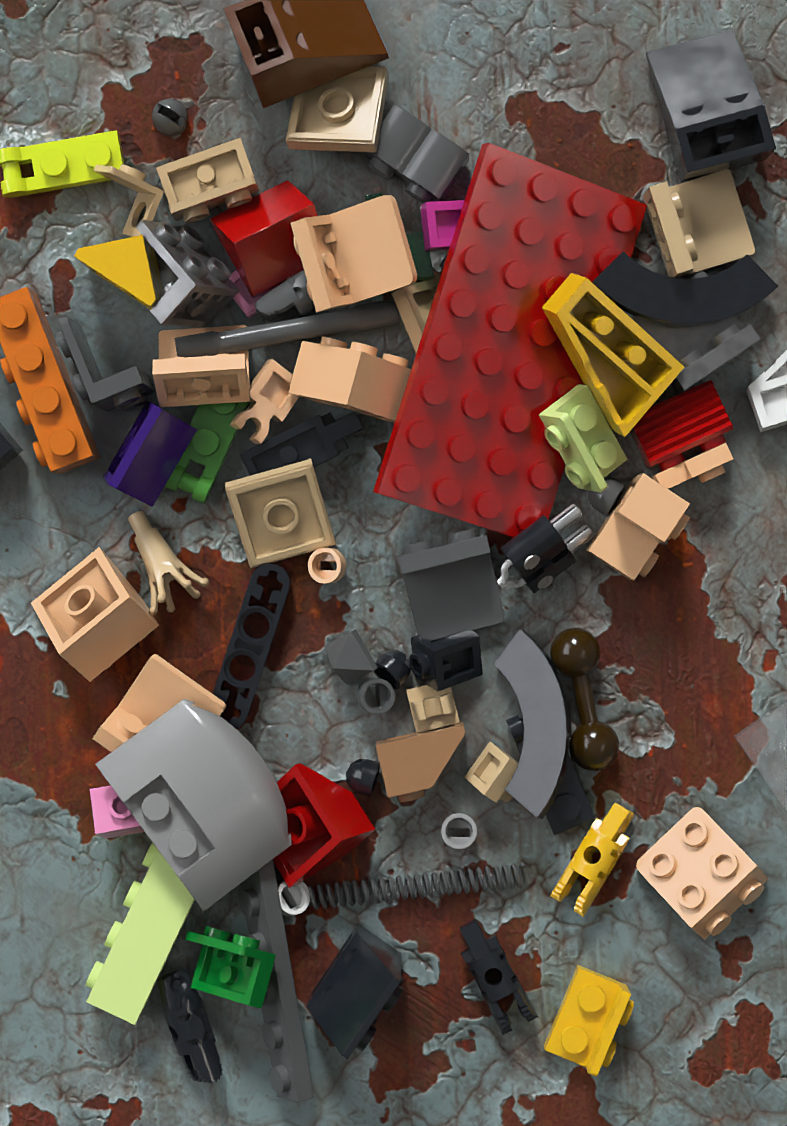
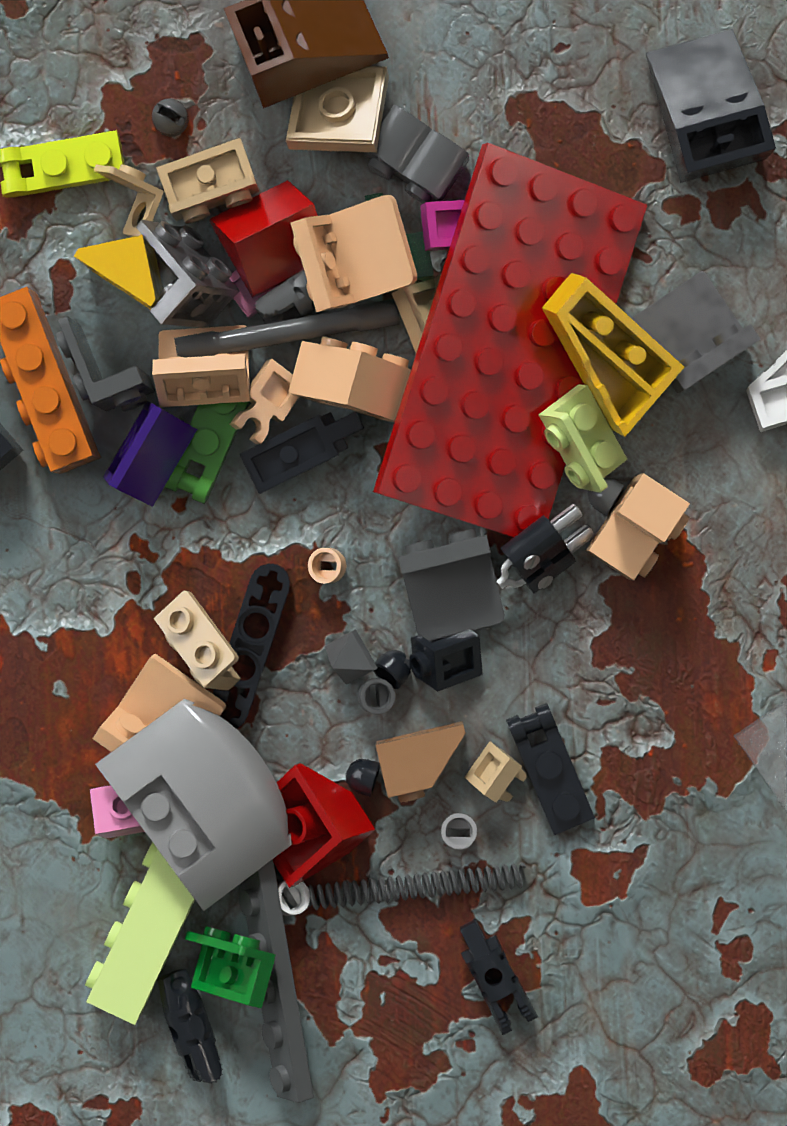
light nougat slope [31,547,159,682] -> none
tan piece [128,511,209,615] -> none
tan tile [225,459,336,568] -> none
black slope [306,924,404,1059] -> none
tan tile [406,684,460,733] -> none
tile [494,629,572,819] -> none
yellow bracket [544,965,634,1077] -> none
dark brown piece [550,628,620,771] -> none
yellow hinge [550,803,634,917] -> none
black tile [592,251,778,326] -> none
red brick [630,380,734,472] -> none
light nougat bracket [636,807,769,940] -> none
tan bracket [643,169,755,278] -> none
light nougat plate [651,443,733,489] -> none
none -> tan bracket [154,591,240,690]

